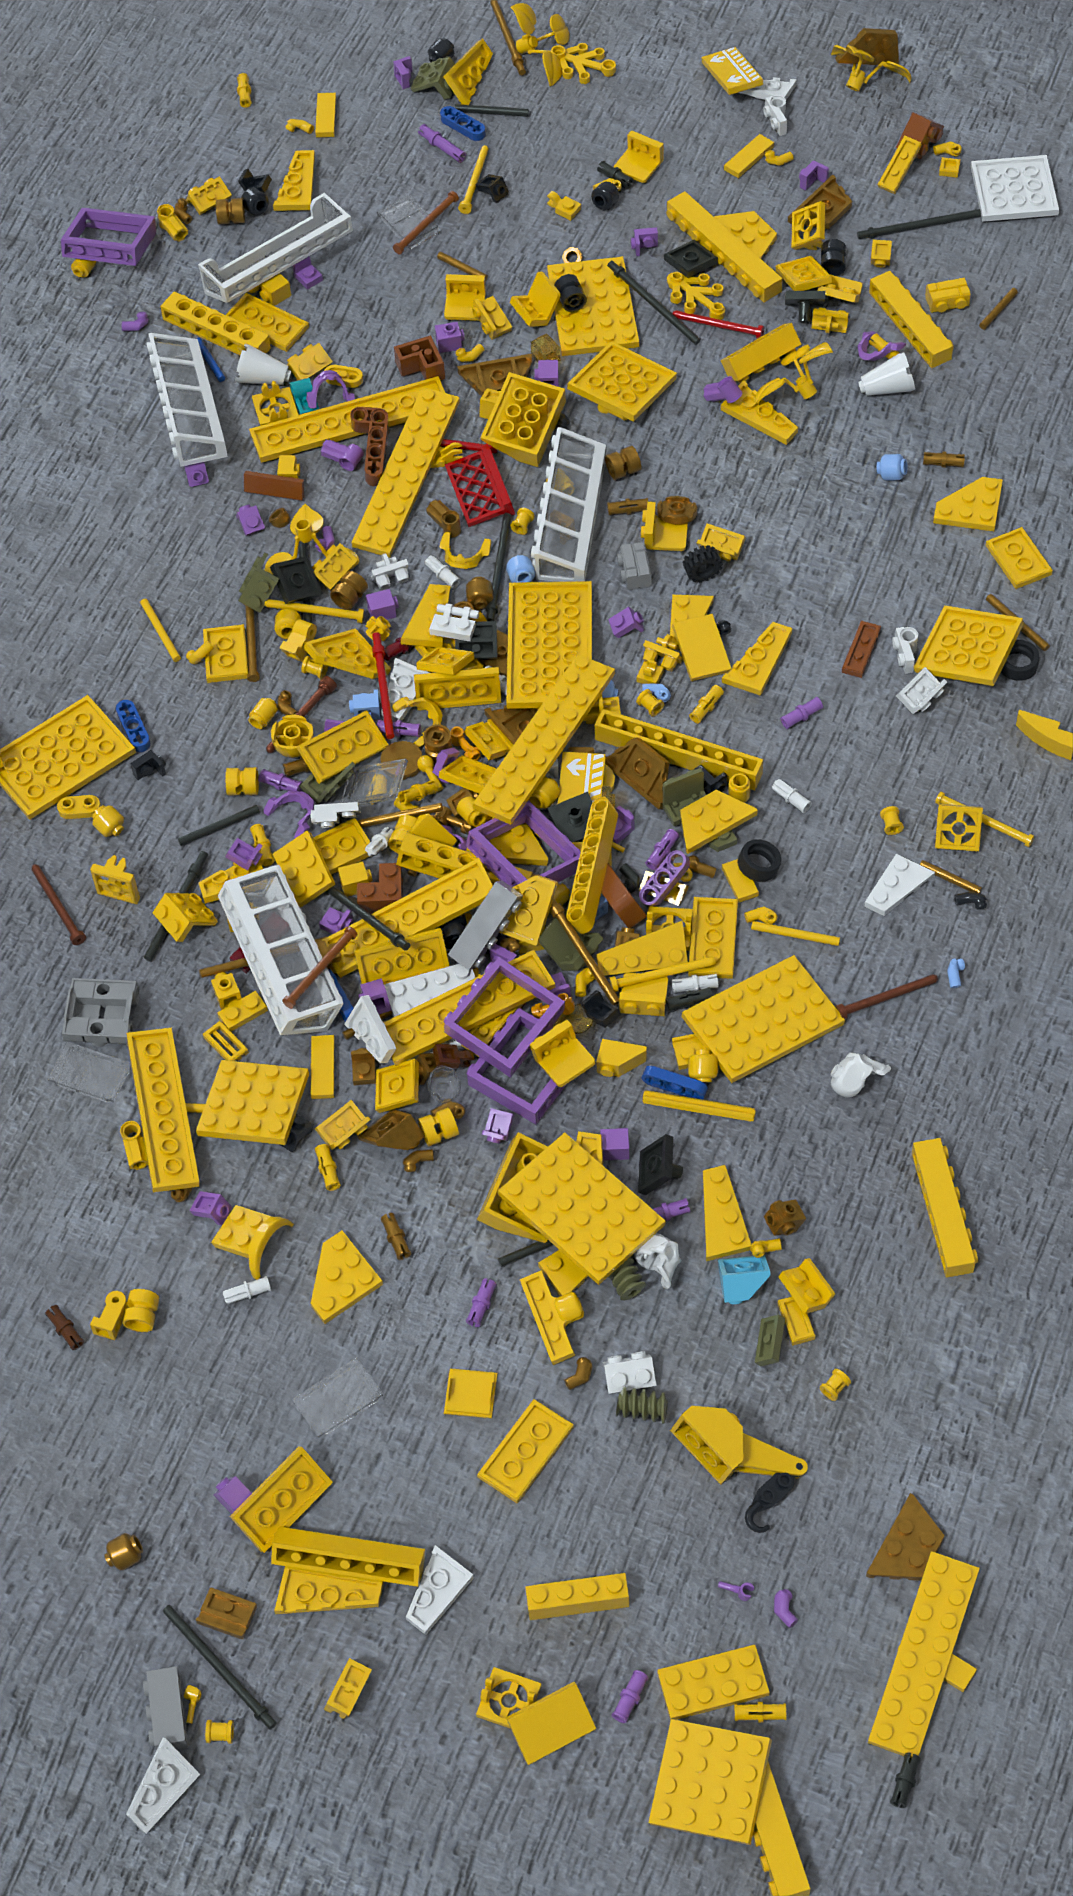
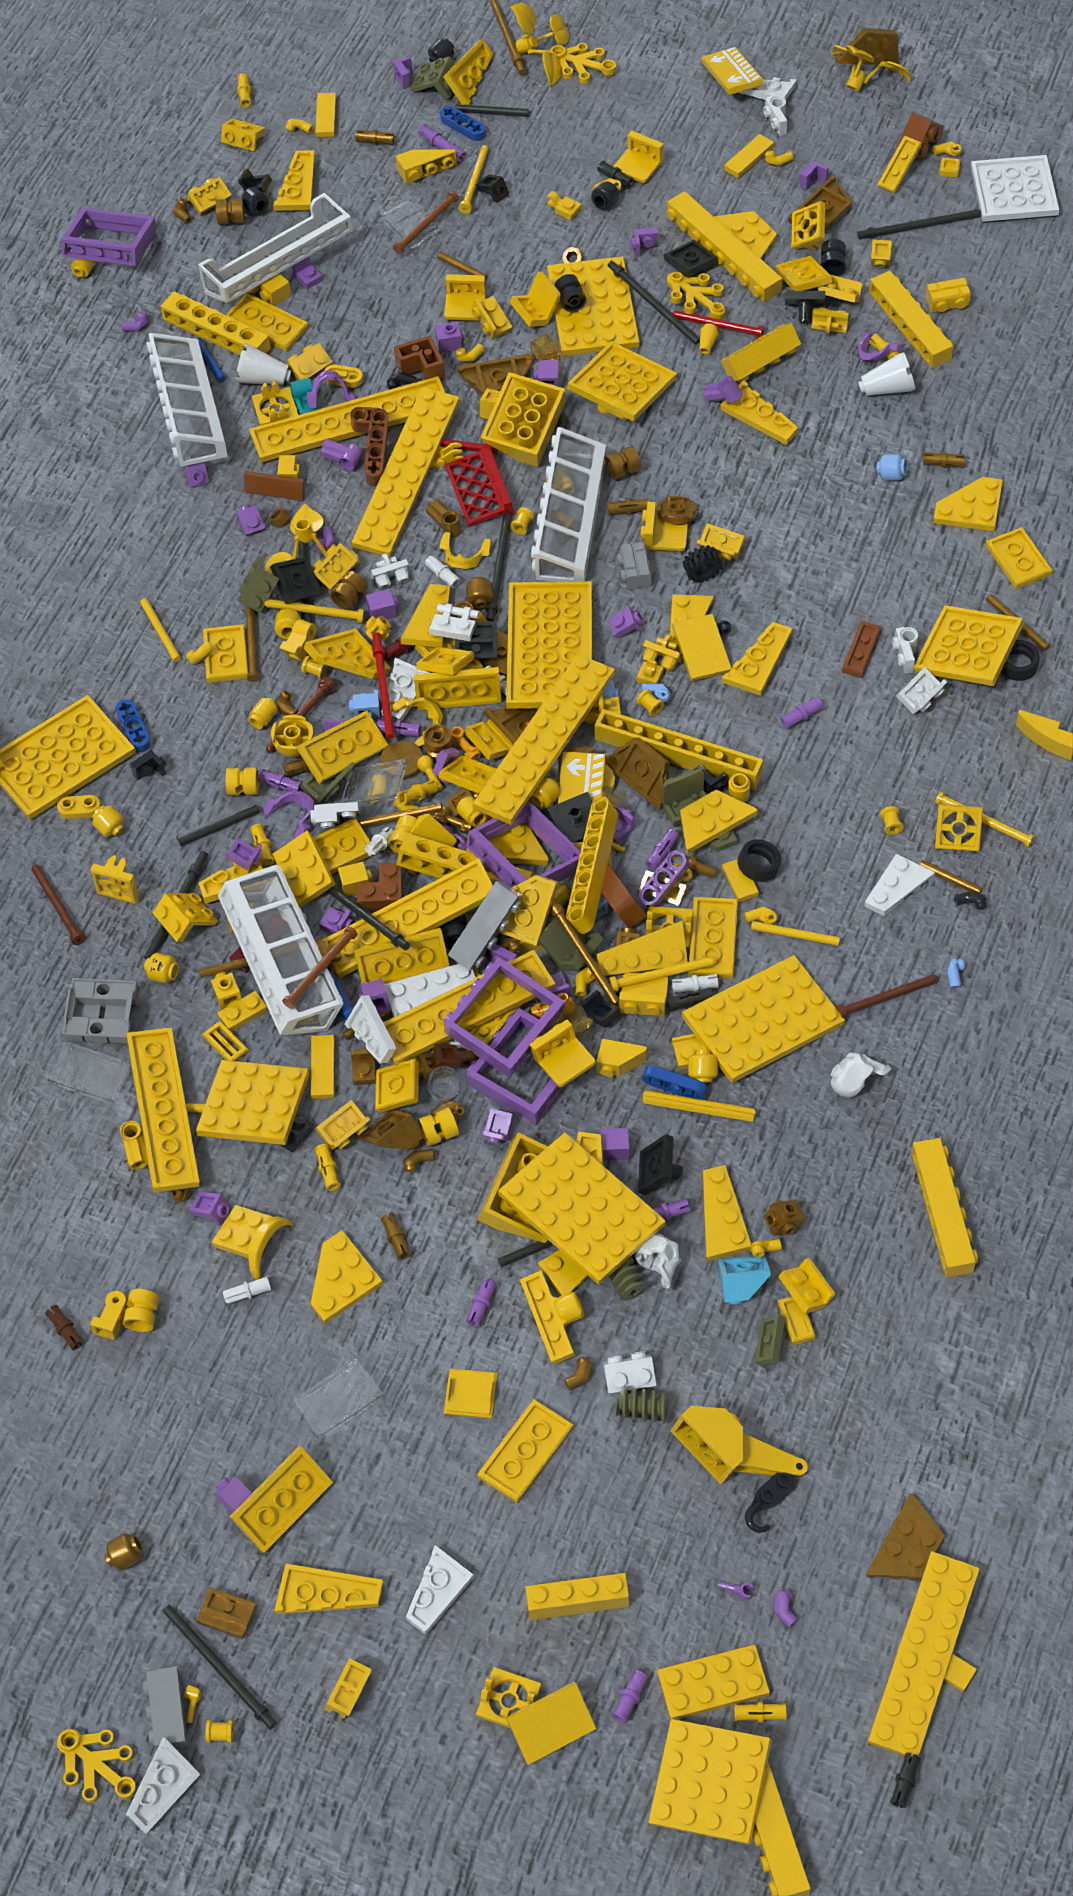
yellow piece [157,204,188,242] -> none
yellow brick [271,1527,425,1587] -> none
light blue head [506,555,535,583] -> none
pearl dark grey arm [619,863,640,893] -> none
yellow pin [689,685,724,724] -> none
yellow plant [755,342,833,404] -> none
white axle [772,779,812,813] -> none
yellow bush [819,1369,851,1401] -> none
pearl gold bar [979,288,1018,330] -> none
none -> yellow plant [57,1729,137,1803]
none -> yellow head [144,953,179,984]
none -> yellow bracket [221,118,265,151]
none -> pearl gold pin [355,129,394,145]
none -> black arm [387,372,416,390]
none -> yellow slope [395,149,457,184]
none -> yellow cone [699,324,719,355]

